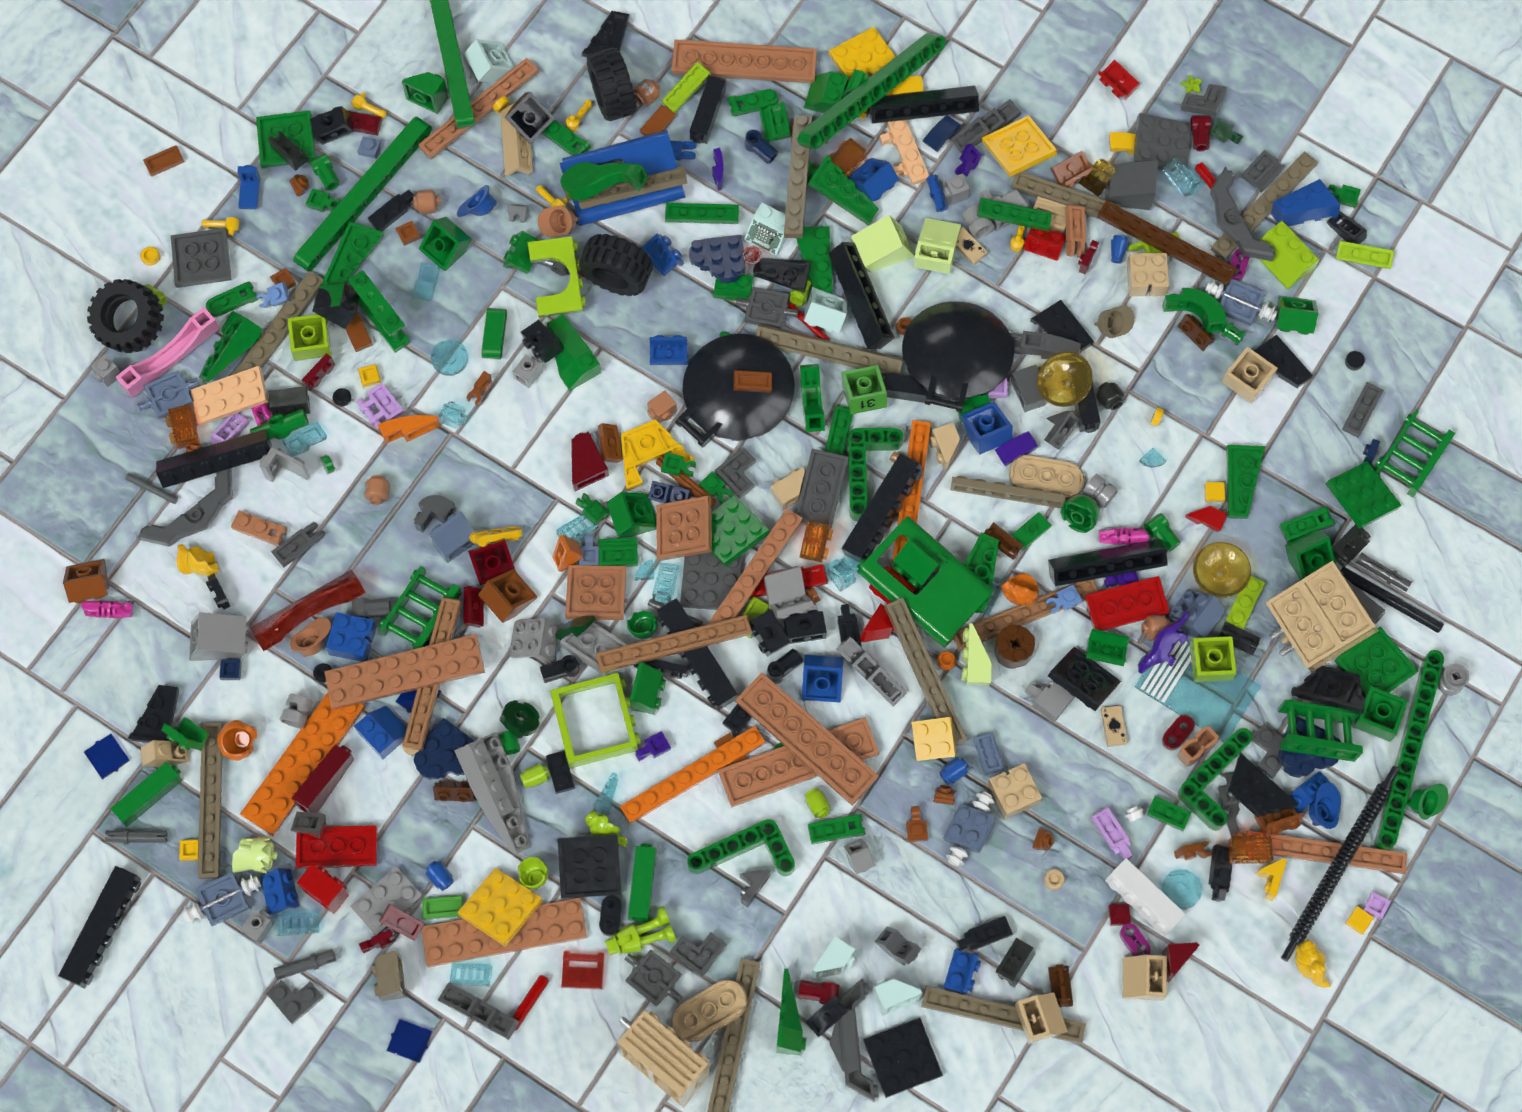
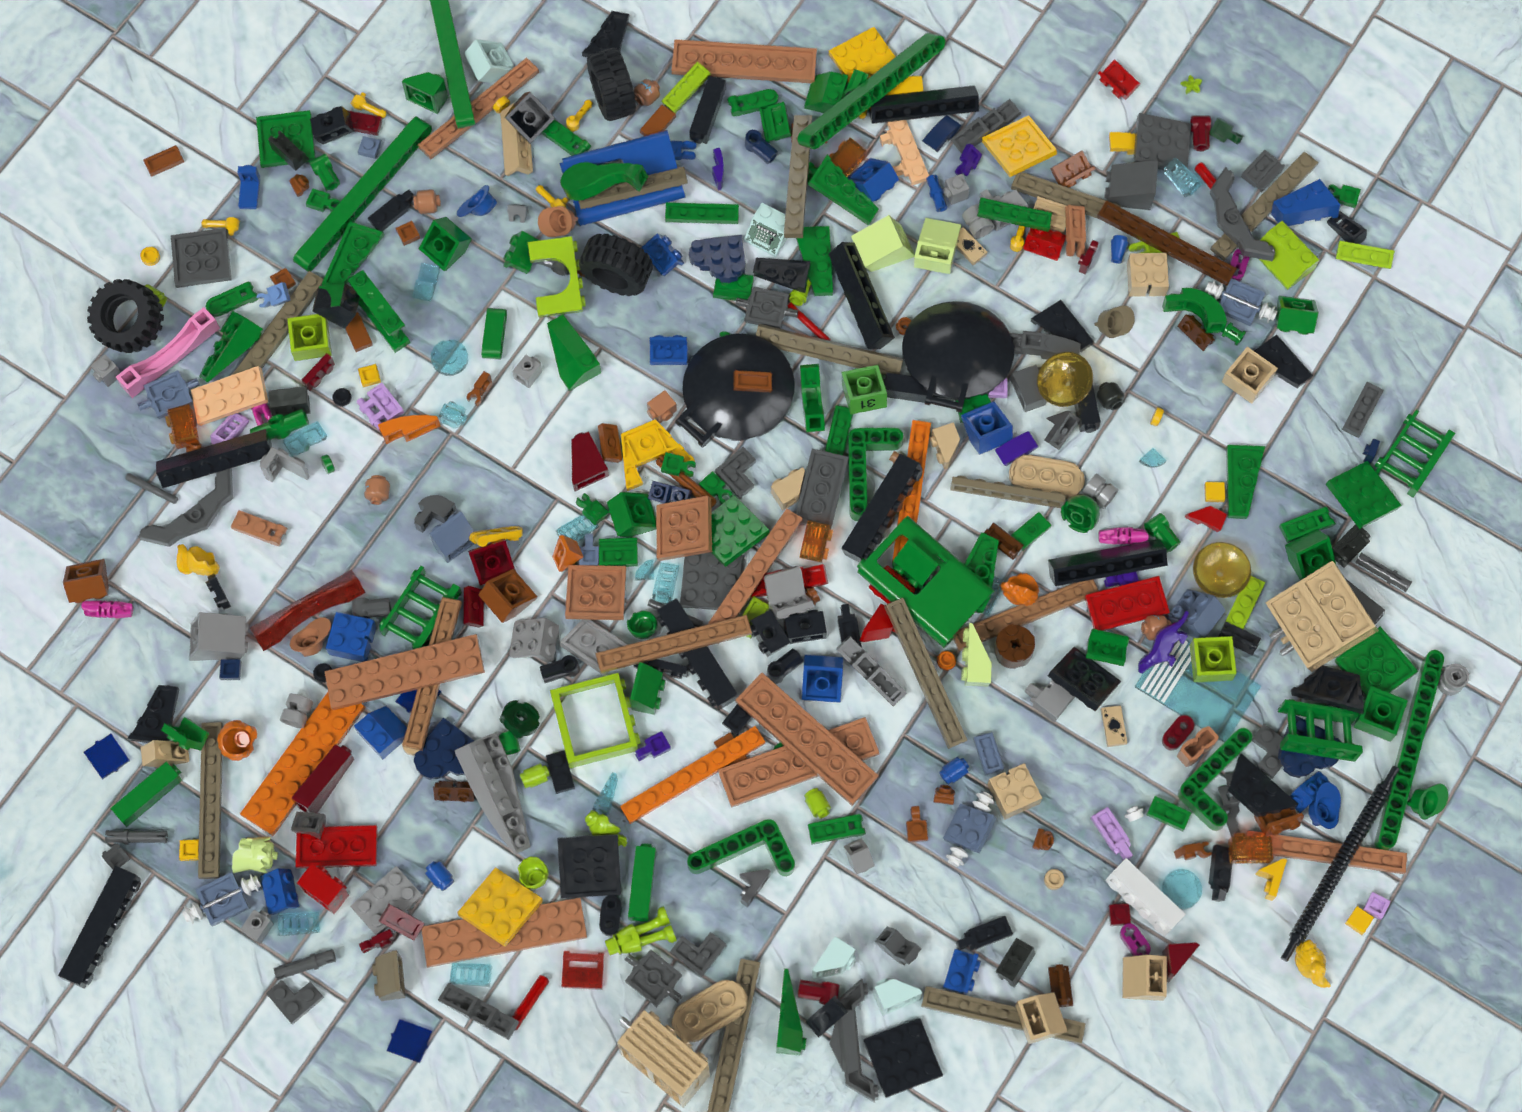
dark grey hinge [271,522,325,568] -> none
bright green tile [422,895,463,920] -> none
black brick [521,319,563,363] -> none
dark green slope [555,616,596,641] -> none
clear red cone [743,246,761,264] -> none
light aqua slope [804,287,847,333] -> none
clear light blue slope [827,558,857,592] -> none
yellow plate [912,717,957,761] -> none
medium blue plate [1045,585,1082,614] -> none
leg [1078,159,1115,196] -> none
dark grey plate [1181,84,1227,117] -> none
black axle [1340,567,1444,633] -> none
black tile [1345,351,1365,371] -> none
none -> dark grey tile [102,843,130,869]

